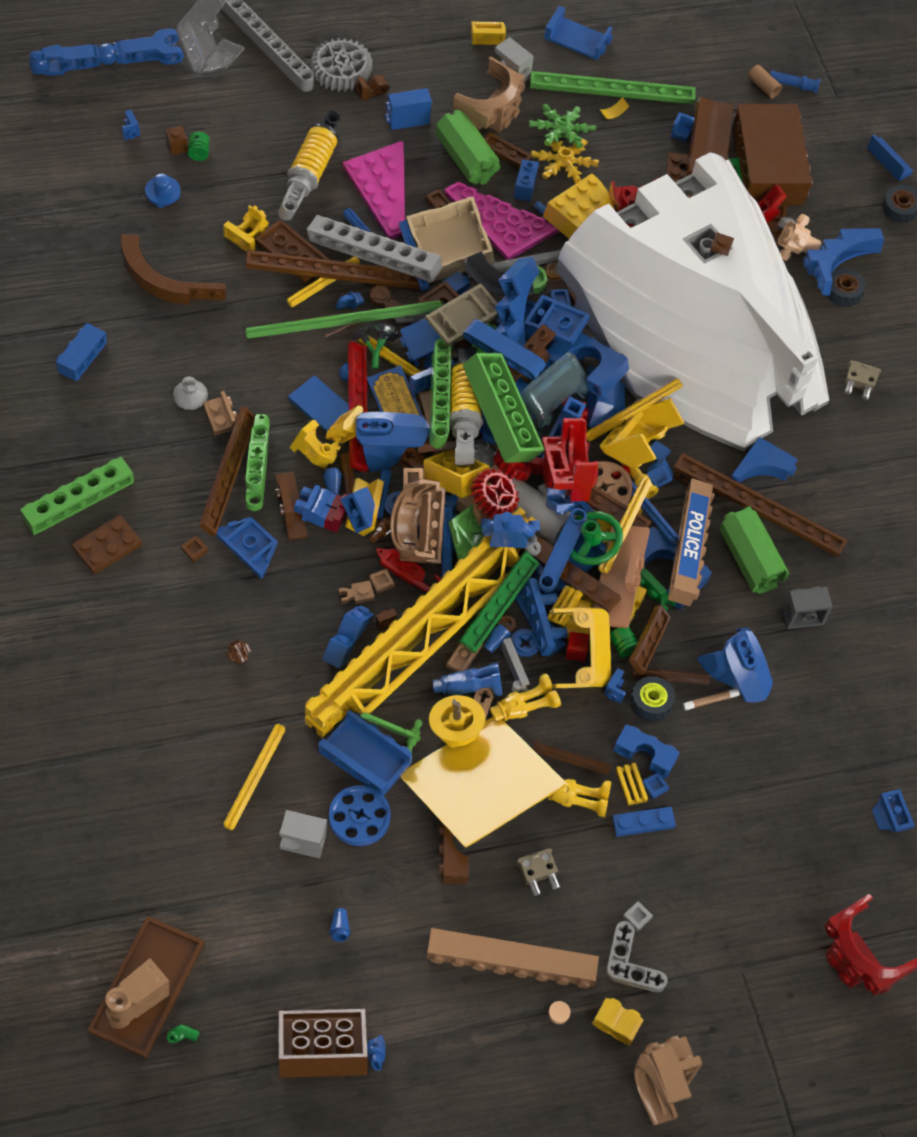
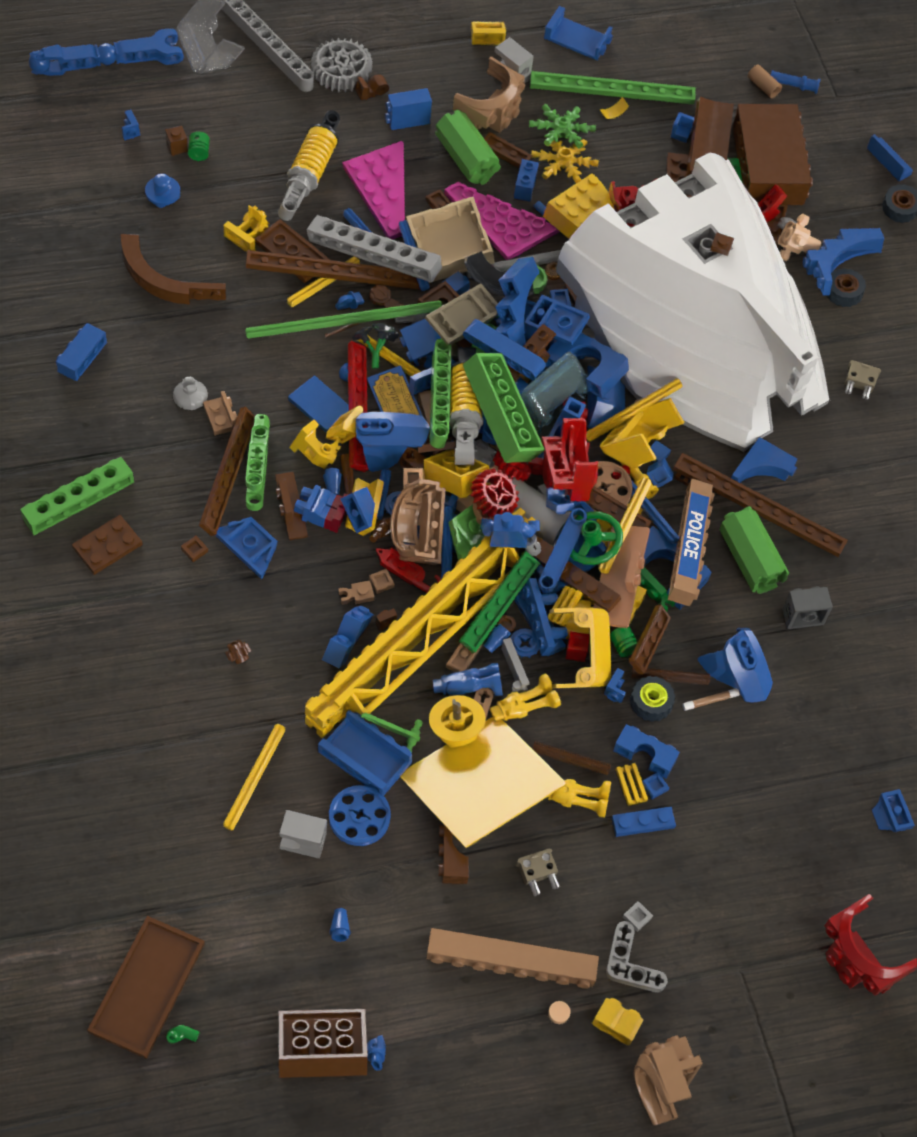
medium nougat piece [106,958,169,1029] -> none

